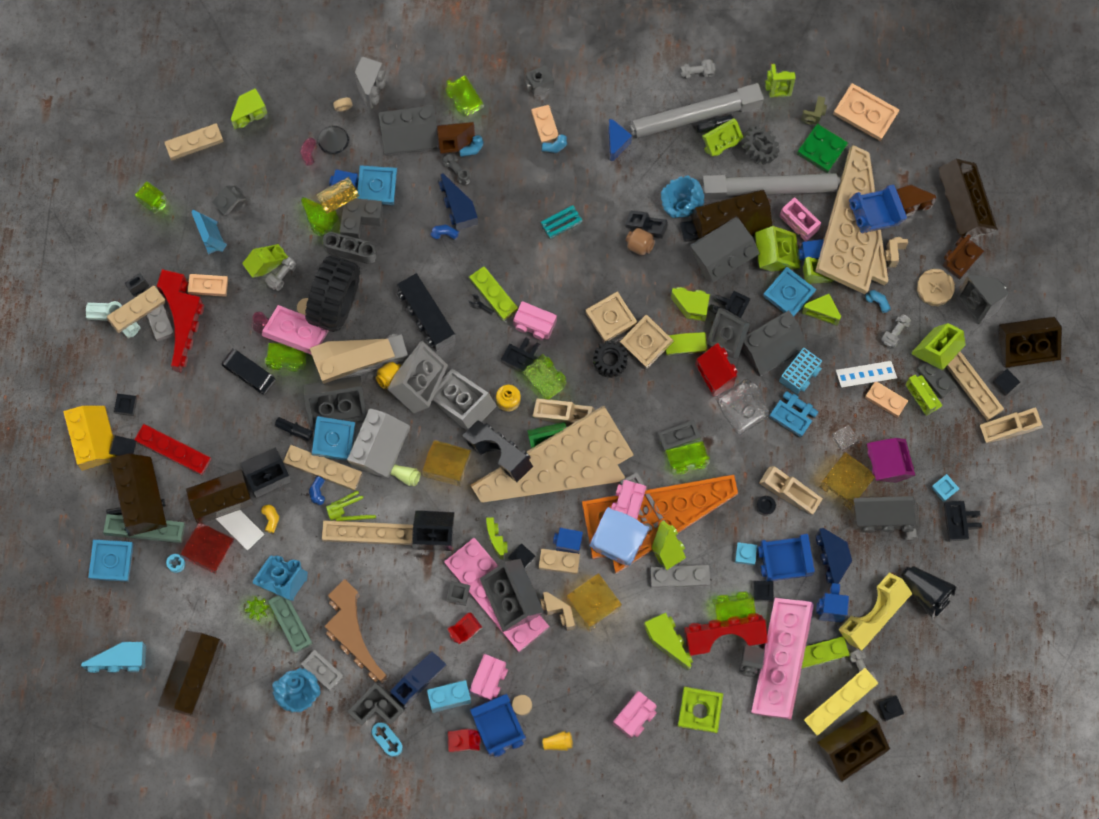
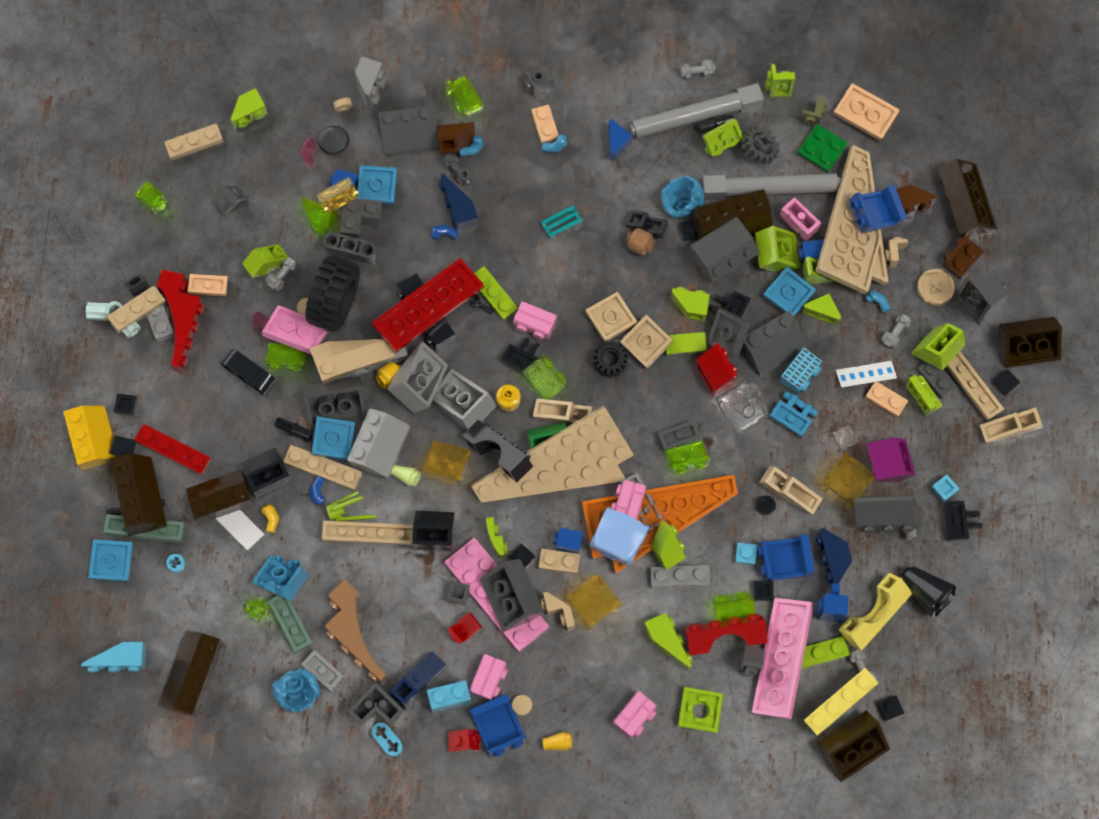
clear red plate [180,522,234,574] -> none
dark azure slope [191,210,227,254] -> none
none -> red plate [372,258,485,353]

